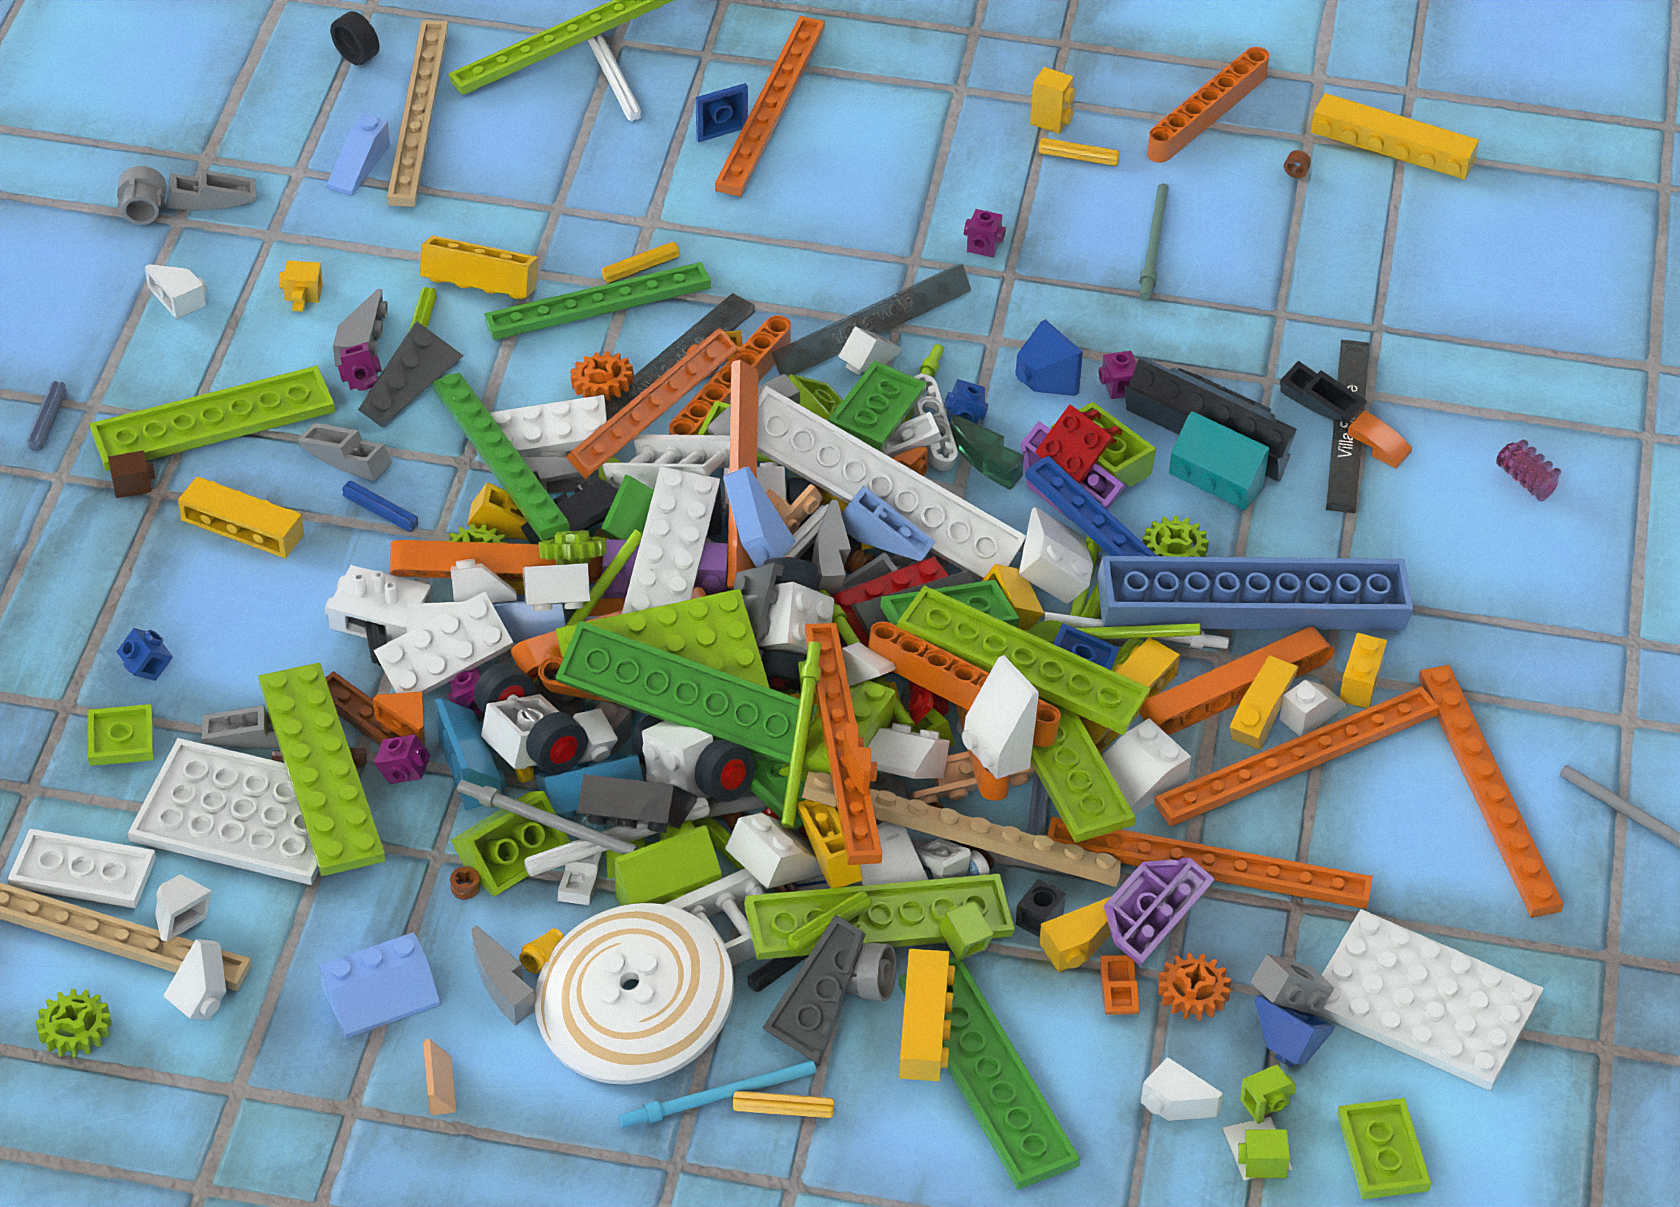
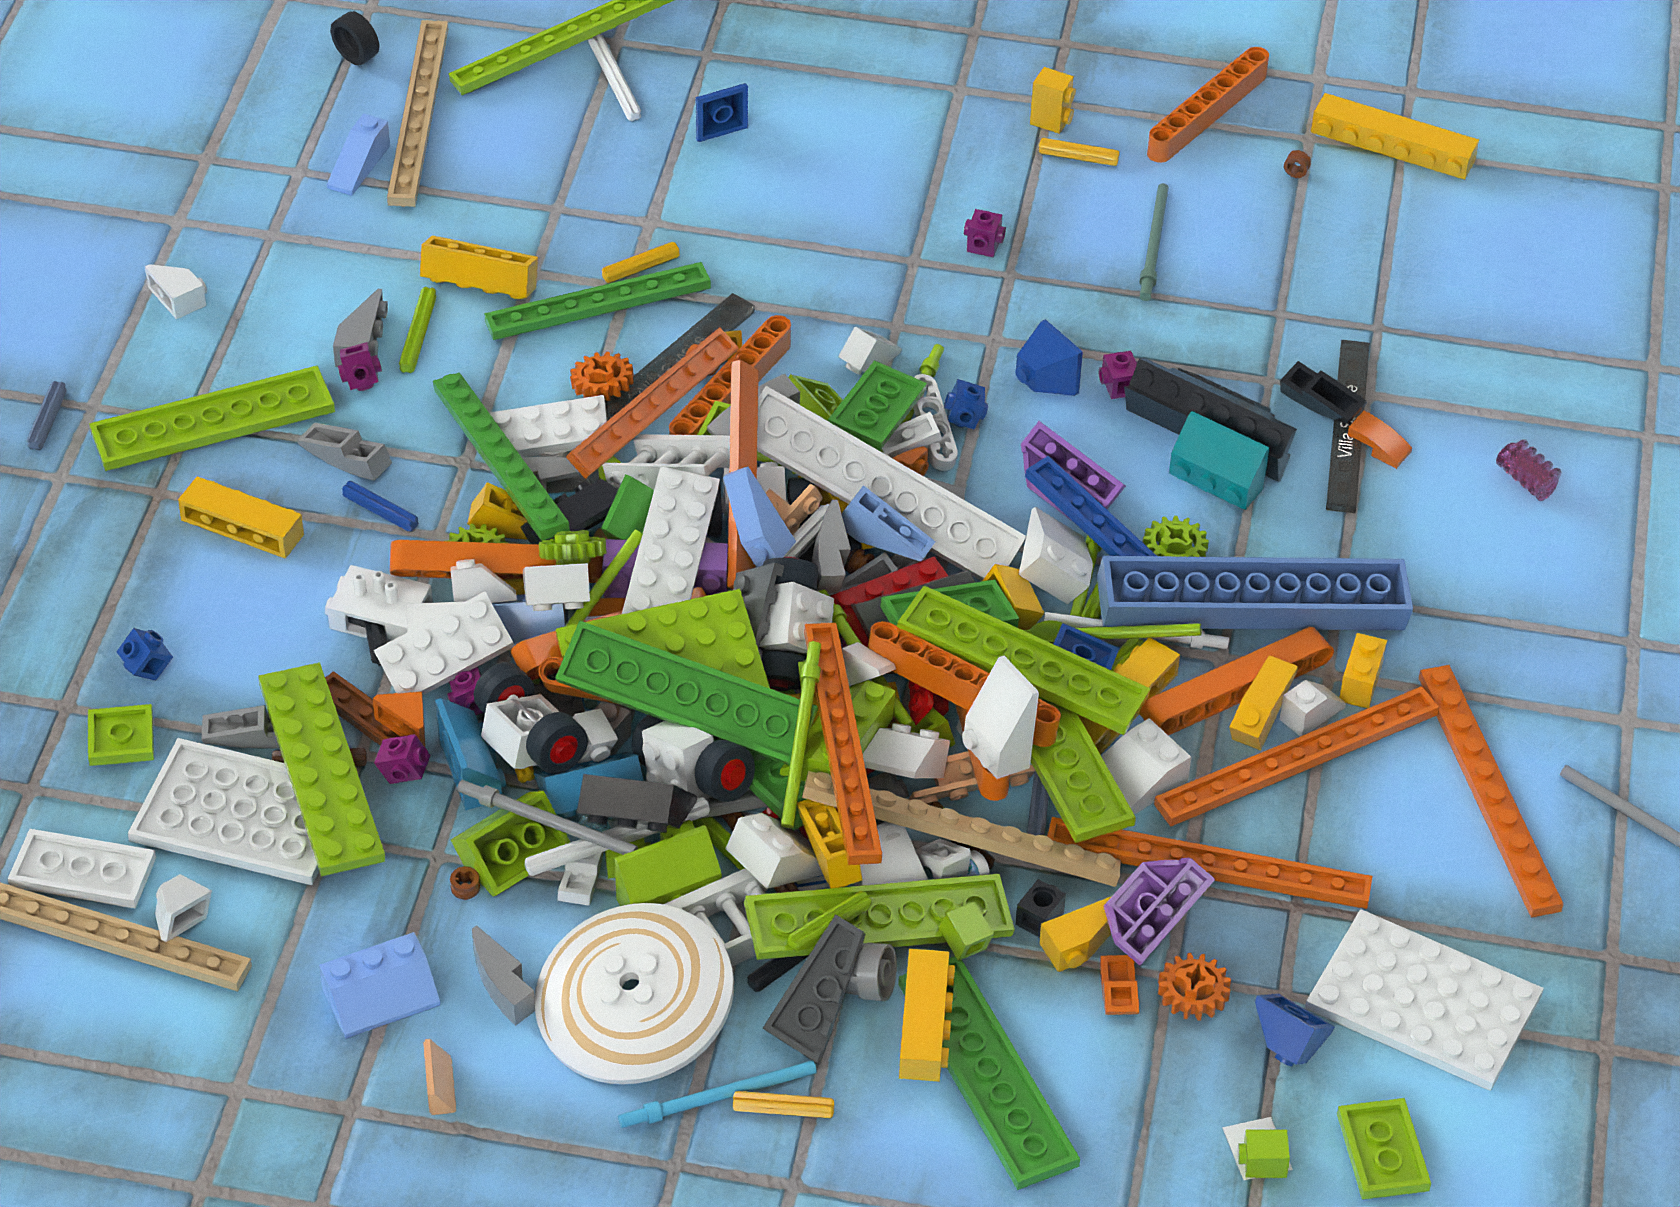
lime gear [36,988,112,1058] -> none
reddish brown brick [108,450,155,498] -> none
light grey piece [117,166,166,225] -> none
white slope [163,939,226,1020] -> none
light grey slope [166,169,257,210] -> none
yellow brick [279,260,323,312] -> none
dark grey wing [358,321,464,427] -> none
yellow cone [519,928,564,974] -> none
orange plate [715,16,825,197] -> none
clear smoke tile [771,264,972,377] -> none
orange slope [843,723,877,795] -> none
clear green slope [950,414,1024,490] -> none
red plate [1035,404,1122,484] -> none
lime slope [1051,402,1156,487] -> none
white slope [1141,1057,1223,1121] -> none
lime brick [1240,1064,1296,1124] -> none
light grey brick [1250,954,1335,1015] -> none

